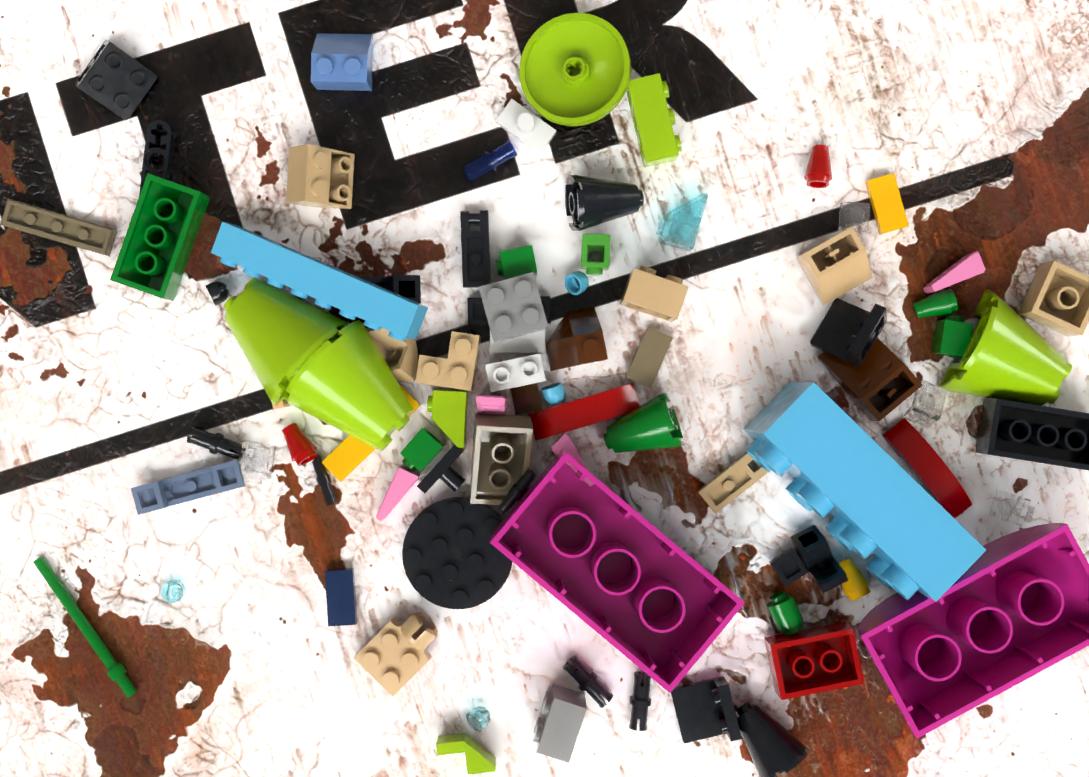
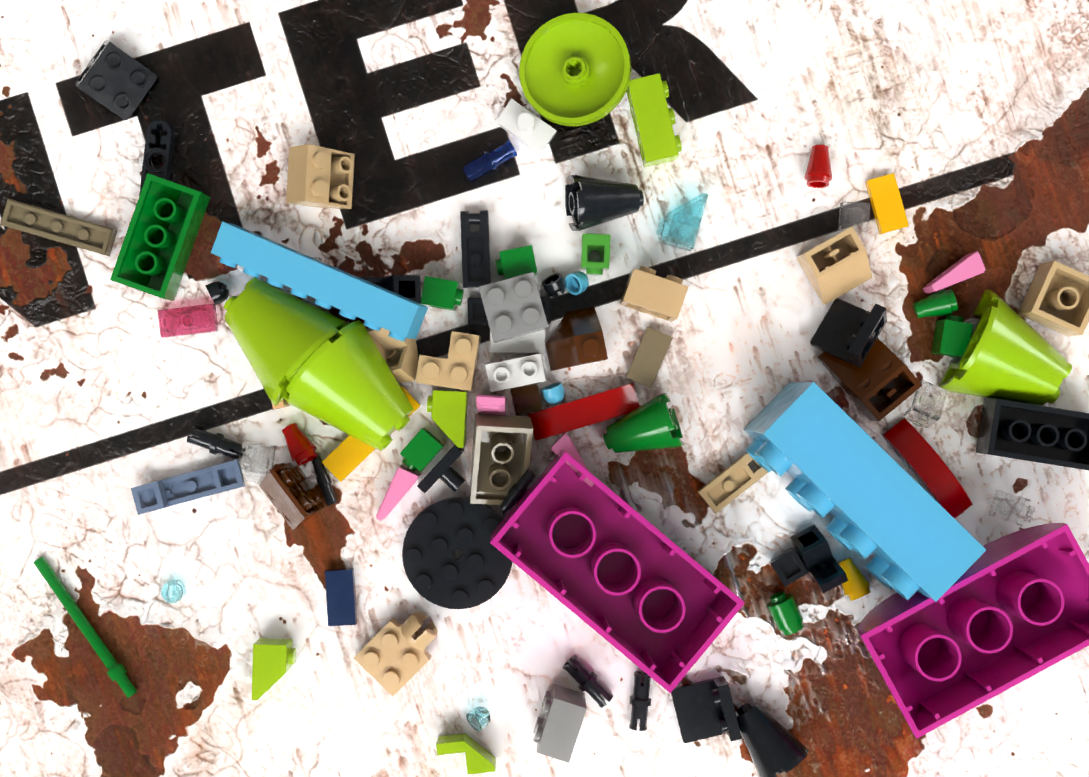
medium blue slope [311,33,373,91] -> none
red brick [764,621,864,700] -> none
none -> clear pink plate [158,304,219,338]
none -> lime slope [252,638,297,700]
none -> reddish brown slope [259,463,324,530]
none -> green brick [420,276,464,311]
none -> black hinge [542,273,566,297]

